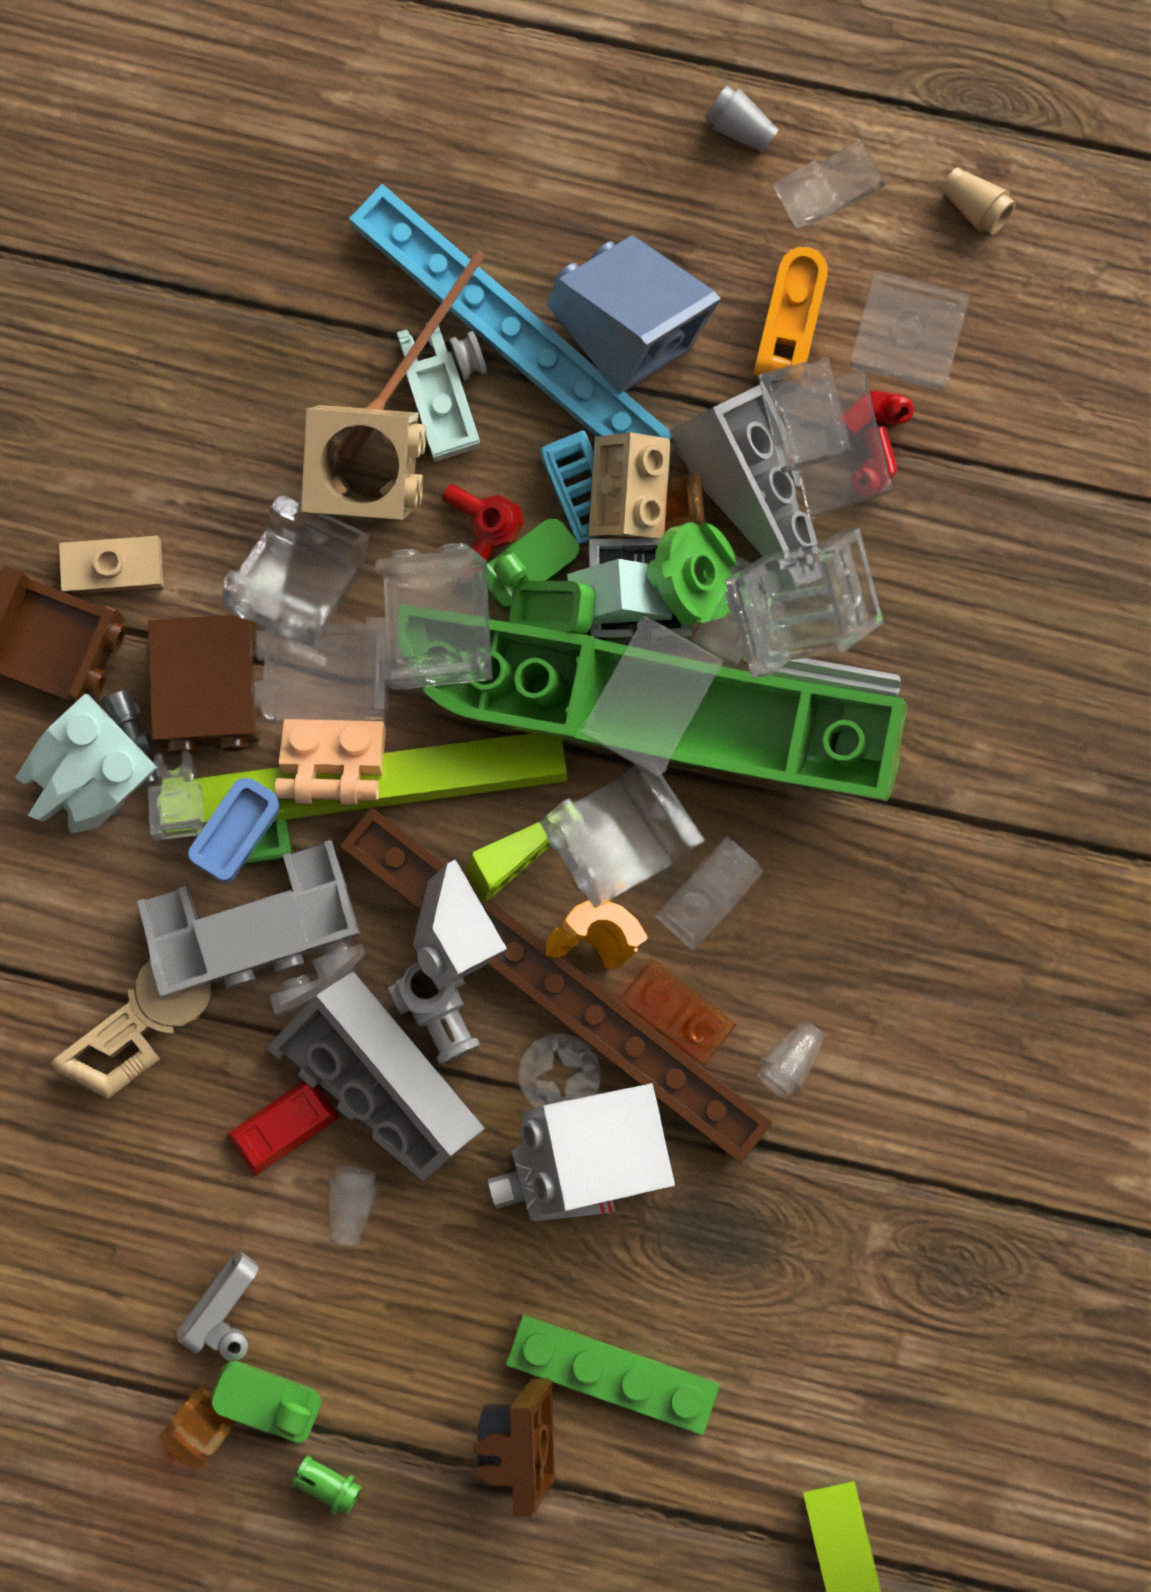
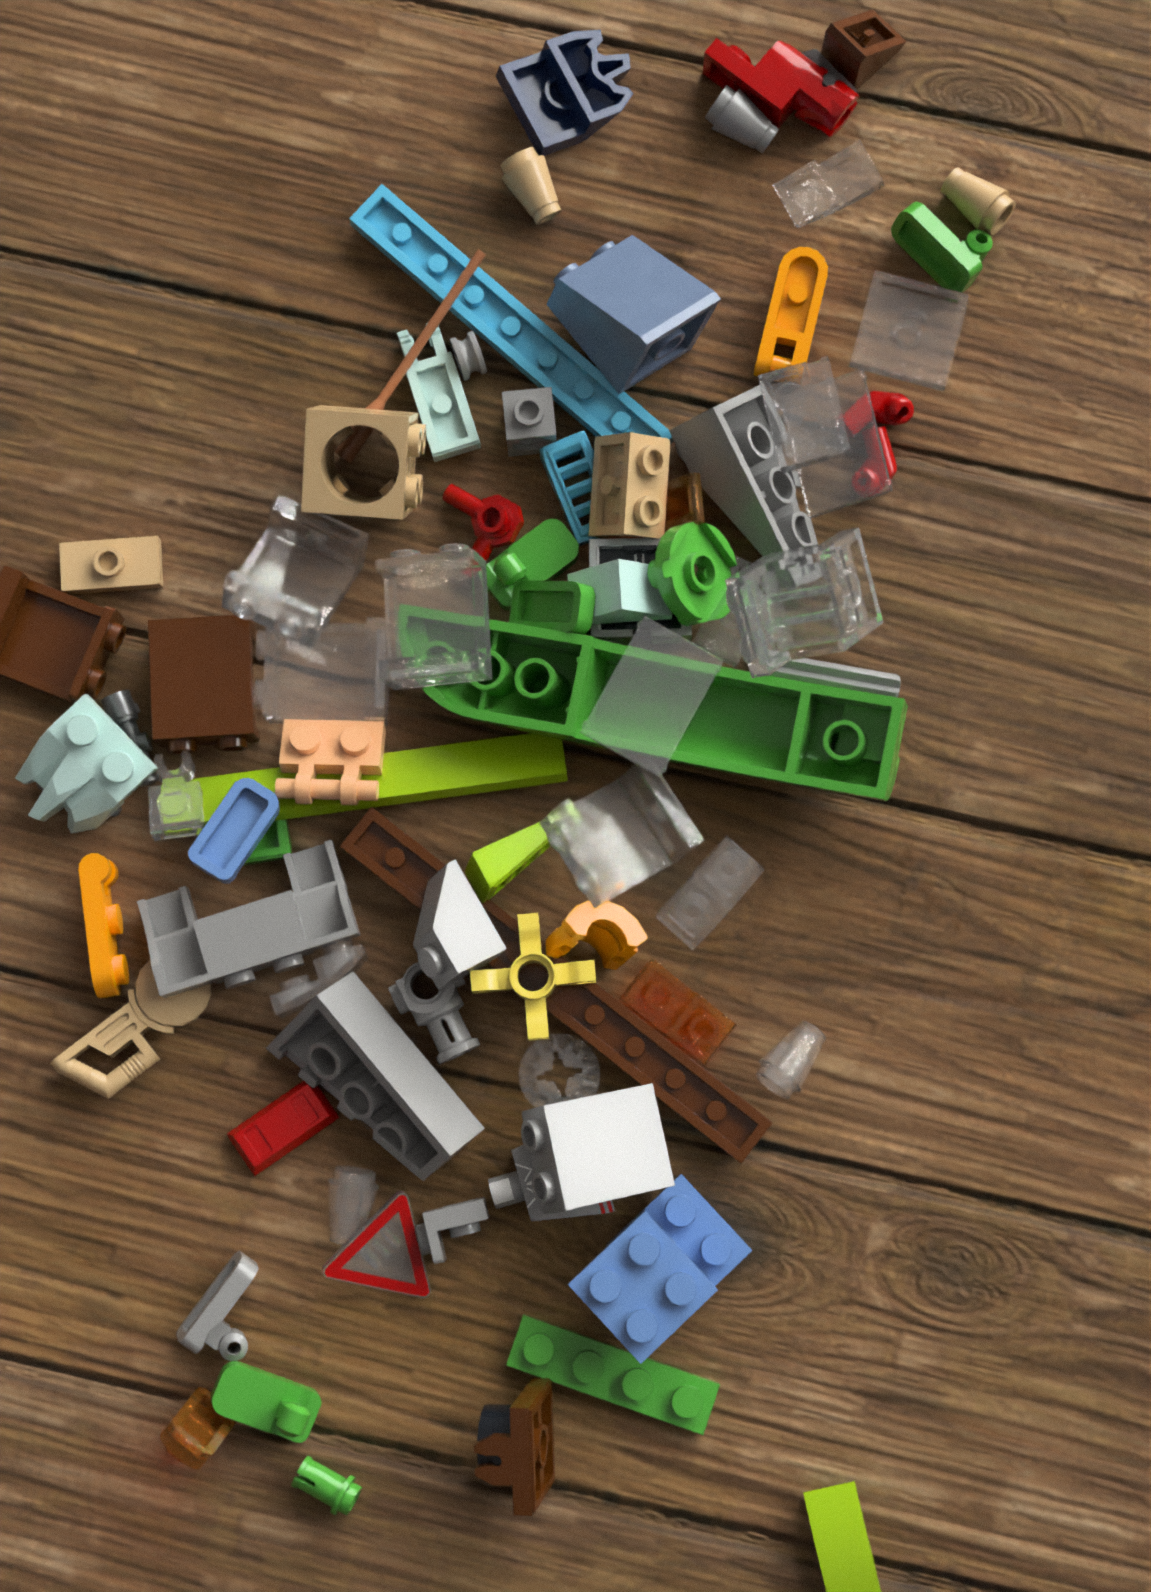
none -> light orange plate [78,853,129,999]
none -> piece [321,1191,431,1298]
none -> light grey bracket [416,1196,490,1265]
none -> light yellow pin [470,913,596,1041]
none -> dark blue plate [495,29,634,156]
none -> tan cone [500,147,562,225]
none -> light grey brick [502,387,557,457]
none -> medium blue bracket [568,1174,753,1364]
none -> red plate [702,38,860,137]
none -> reddish brown slope [821,9,906,90]
none -> bright green piece [891,202,993,297]

